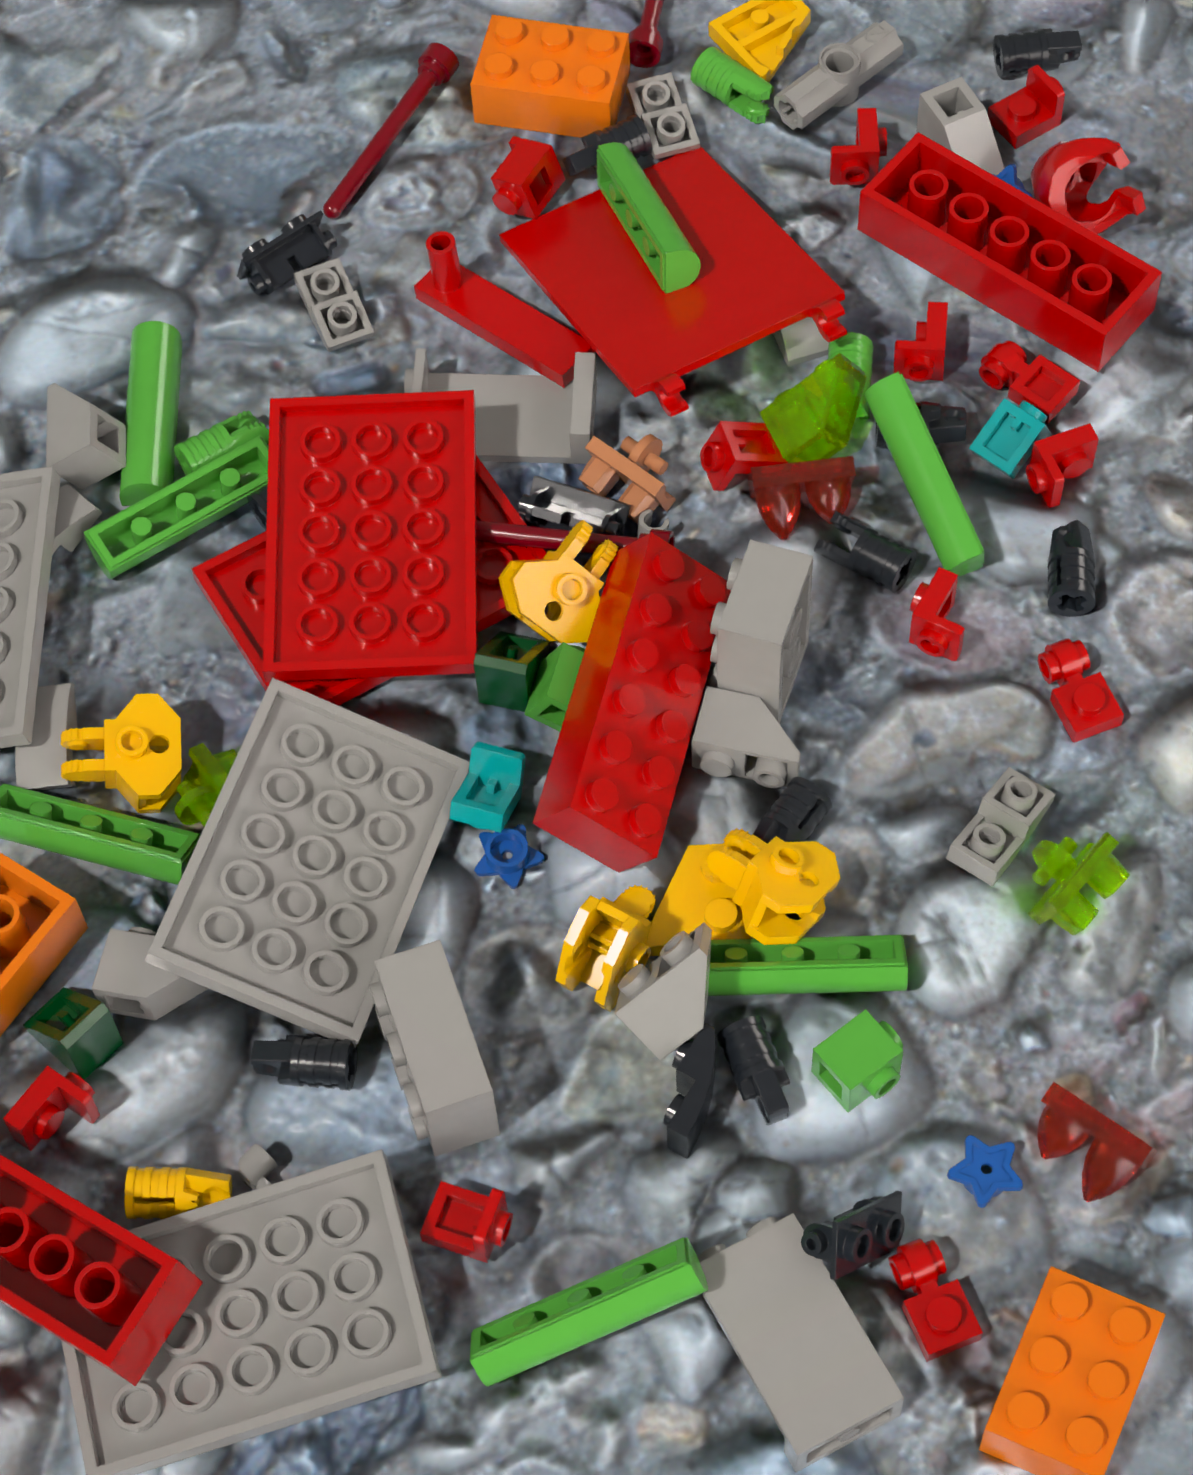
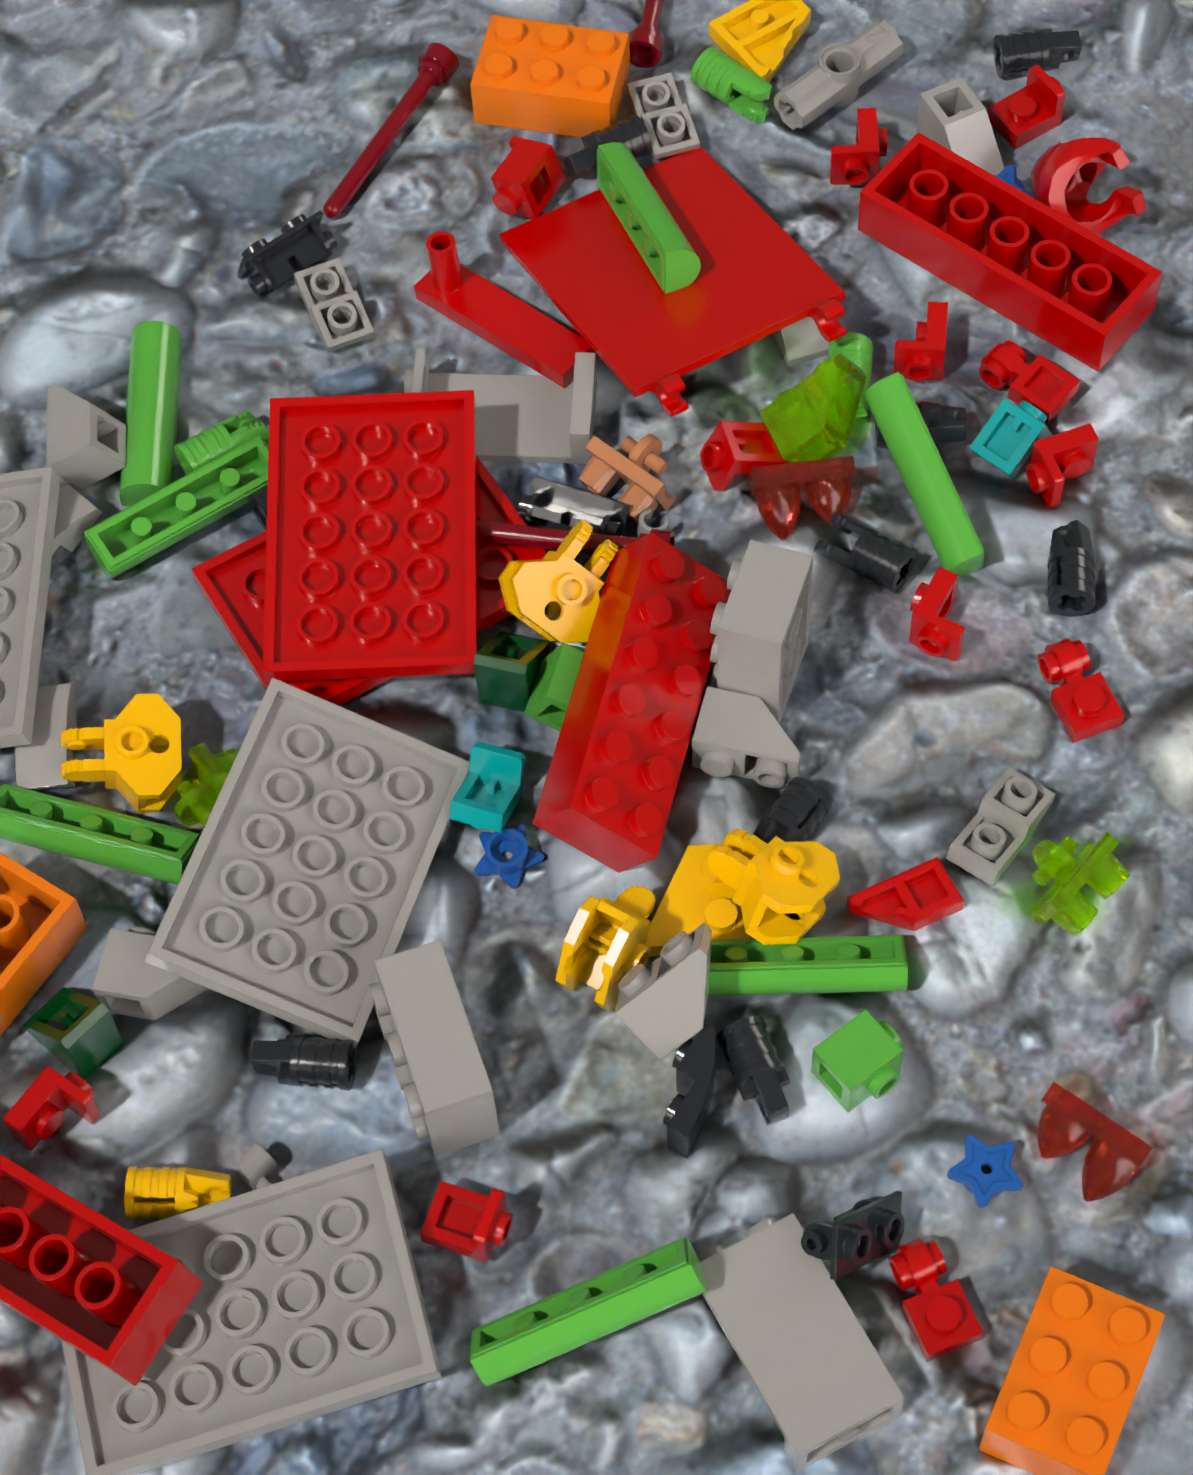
none -> red tile [846,857,964,931]

